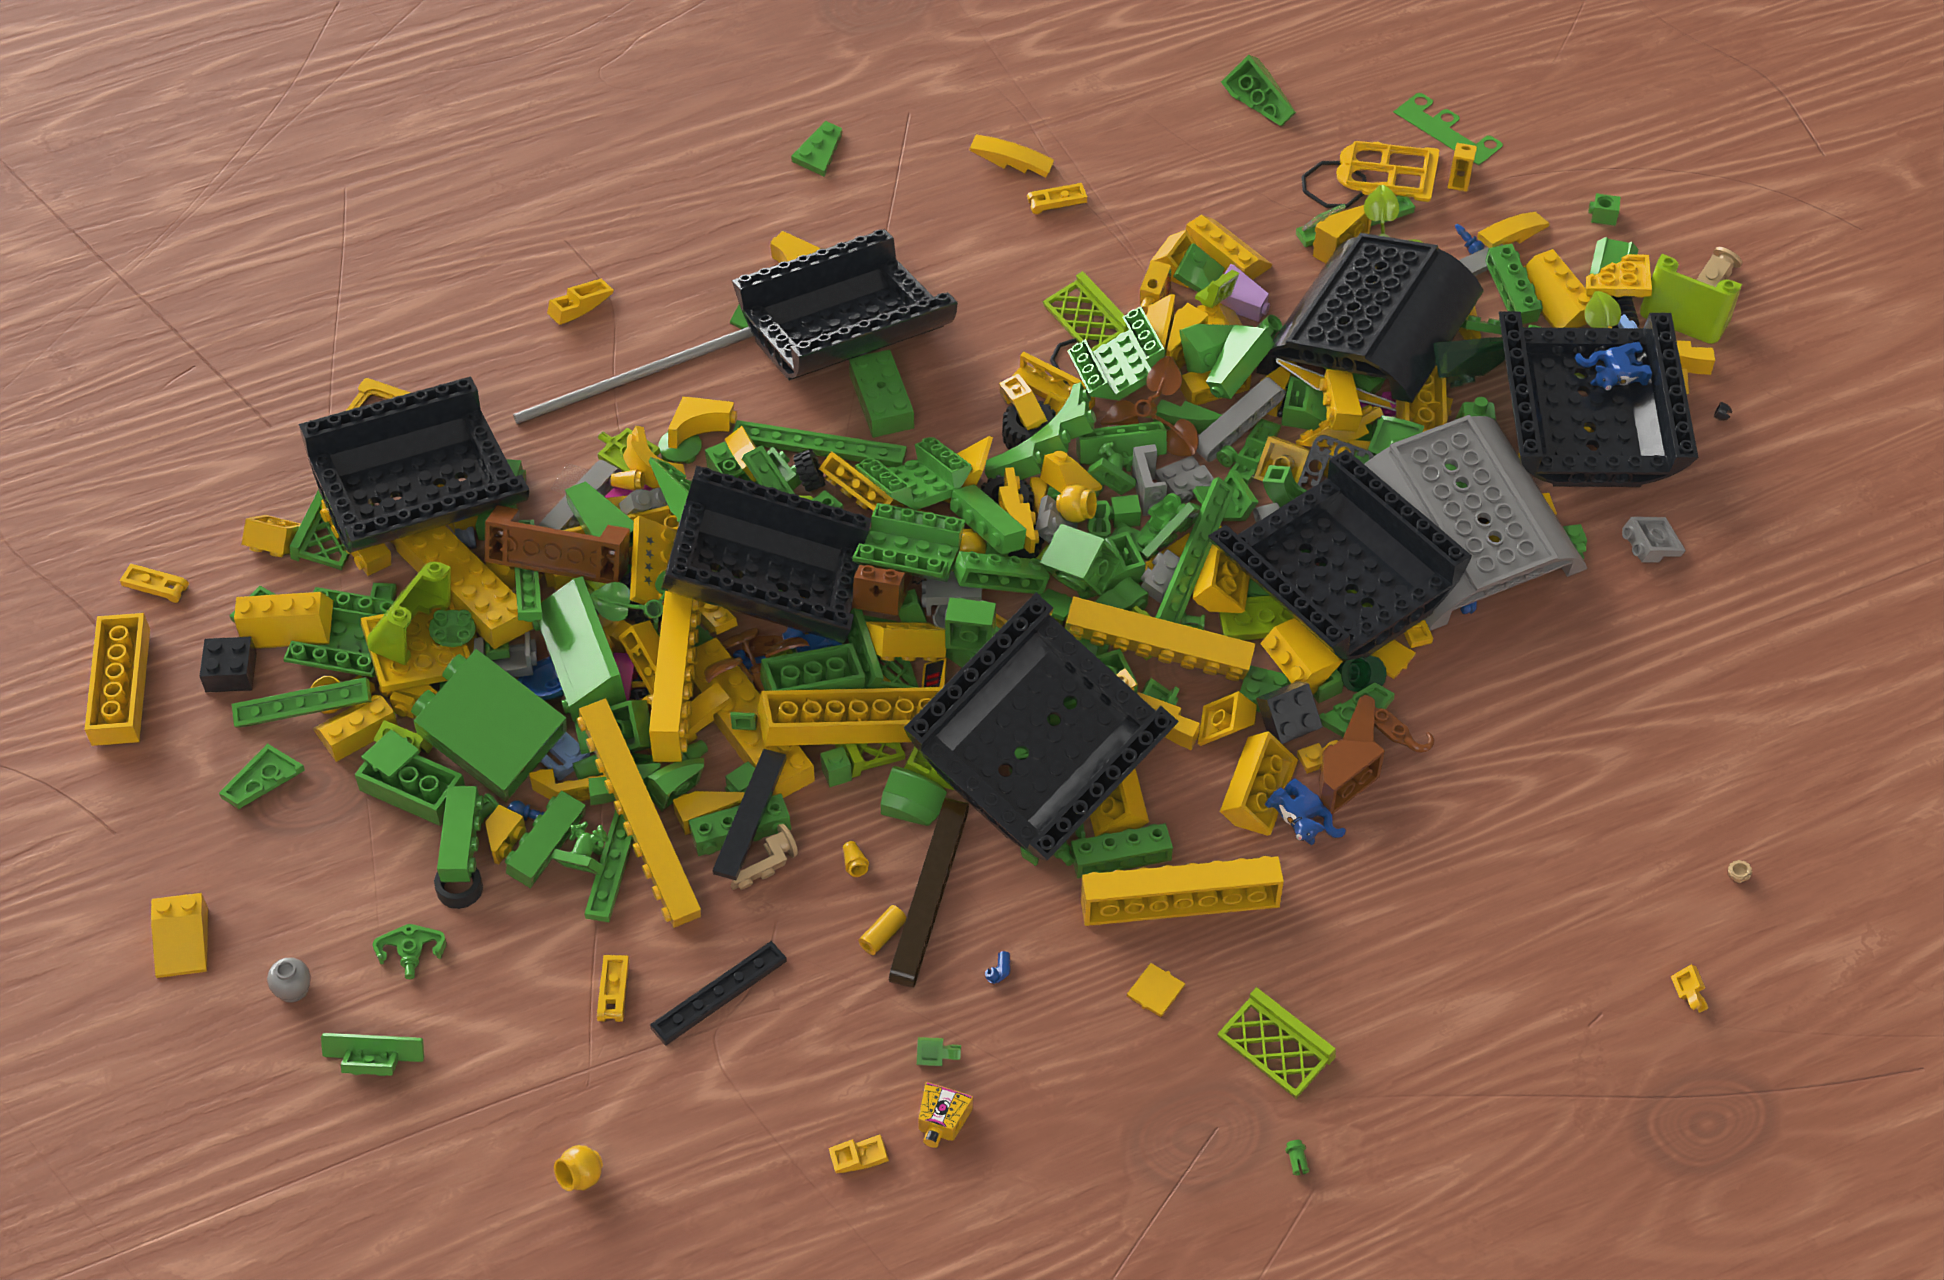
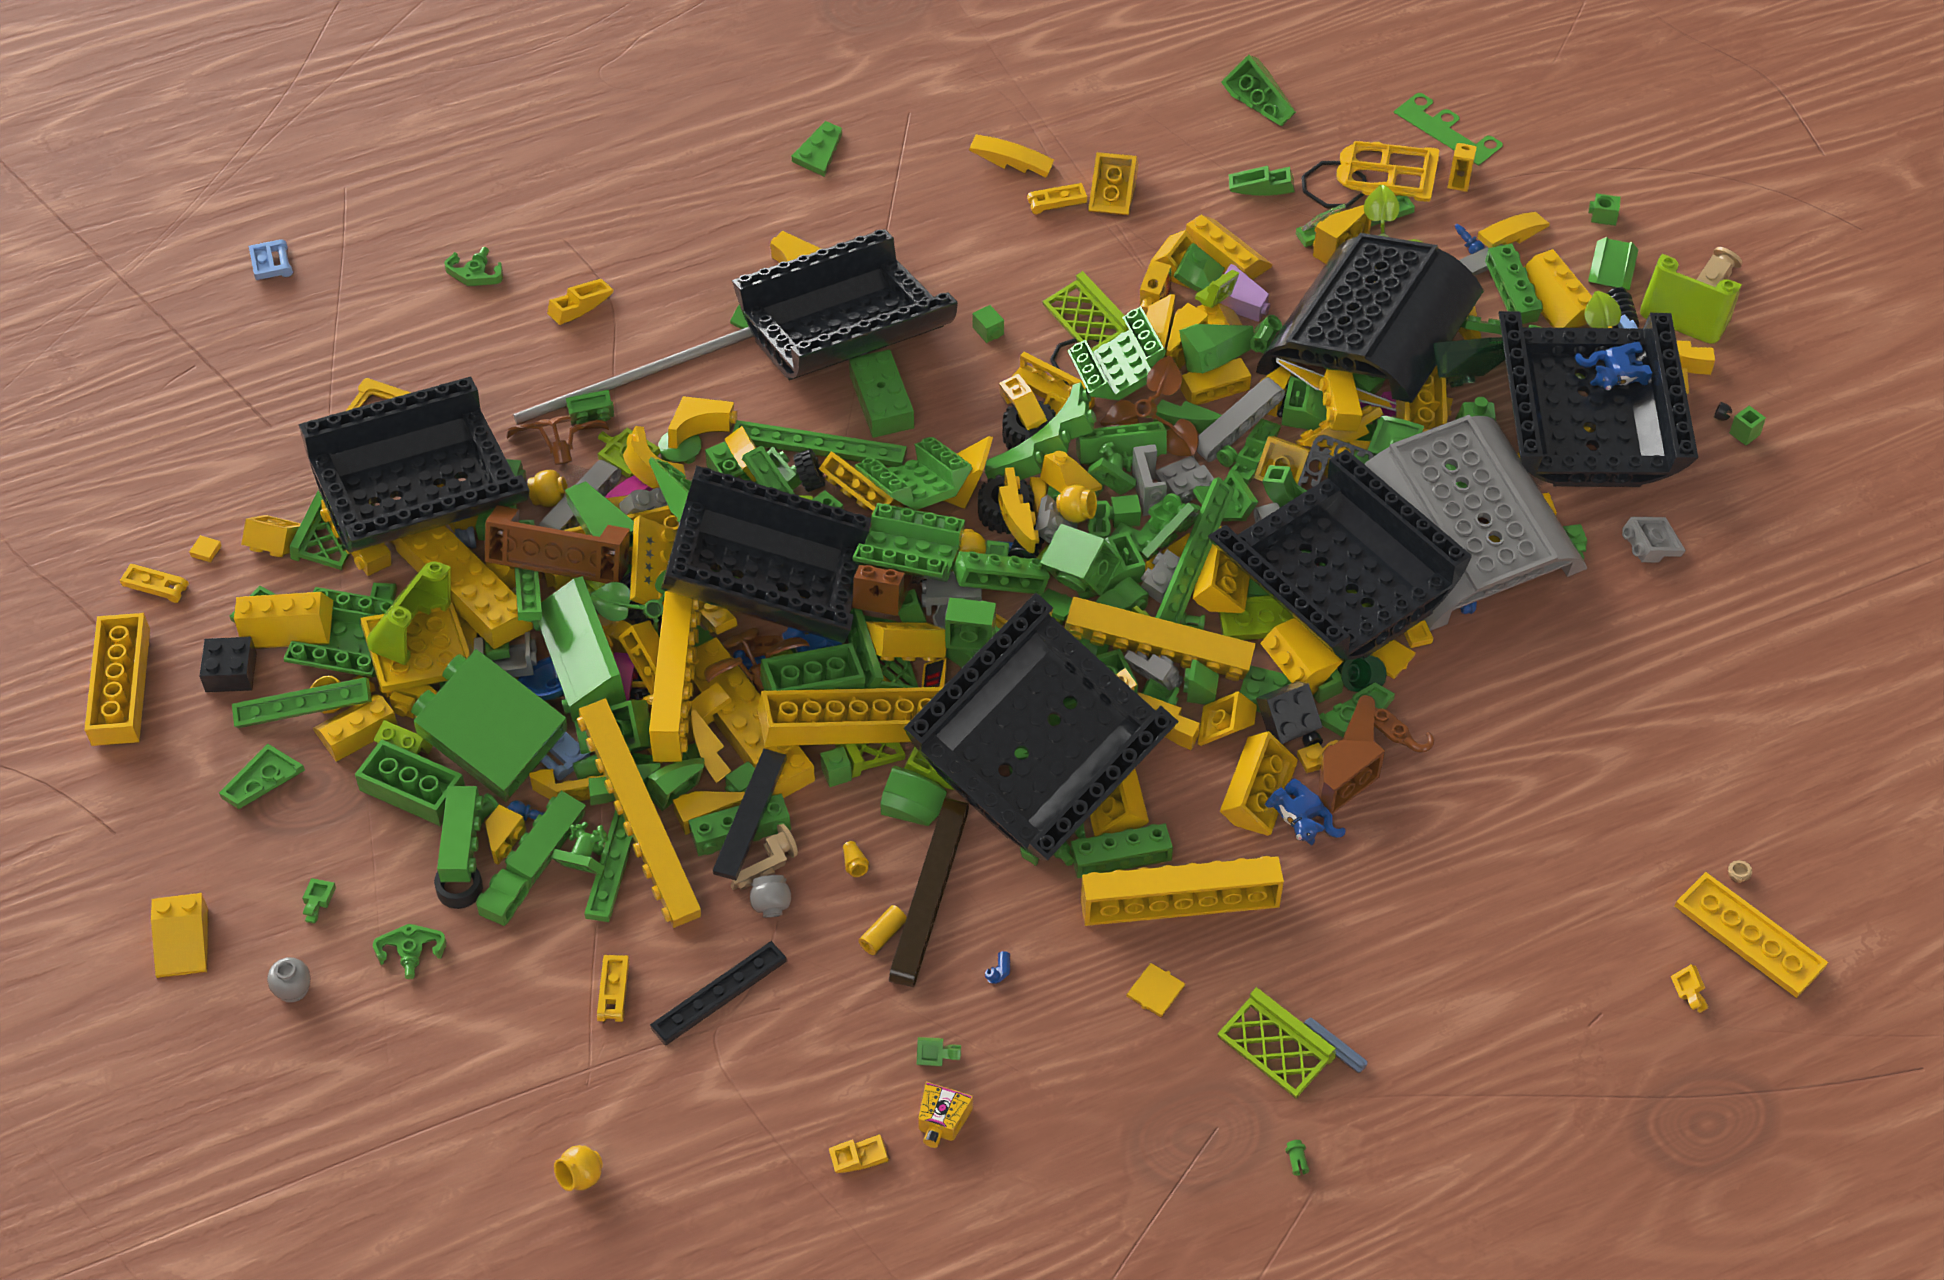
bright green bracket [321,1033,425,1076] -> none
bright green piece [361,730,420,779] -> none
bright green dish [429,610,476,647] -> none
yellow cone [611,469,645,491] -> none
bright green slope [731,712,757,730] -> none
bright green brick [950,484,1027,555] -> none
bright green slope [1206,325,1275,399] -> none
yellow plate [1585,254,1652,298] -> none
none -> yellow tile [189,535,222,563]
none -> light blue plate [249,239,293,280]
none -> bright green plate [302,878,336,924]
none -> bright green piece [444,247,503,286]
none -> bright green brick [476,869,530,926]
none -> dark orange plant [506,416,609,465]
none -> yellow piece [527,469,568,507]
none -> bright green bracket [566,390,614,425]
none -> yellow slope [691,709,732,784]
none -> light grey piece [750,875,791,918]
none -> bright green brick [972,305,1004,343]
none -> yellow slope [1088,152,1139,215]
none -> light grey plate [1124,650,1183,690]
none -> bright green slope [1183,660,1219,705]
none -> bright green slope [1229,166,1295,196]
none -> black hinge [1302,731,1323,747]
none -> sand blue axle [1304,1018,1368,1073]
none -> yellow plate [1674,872,1828,998]
none -> bright green brick [1729,406,1766,445]

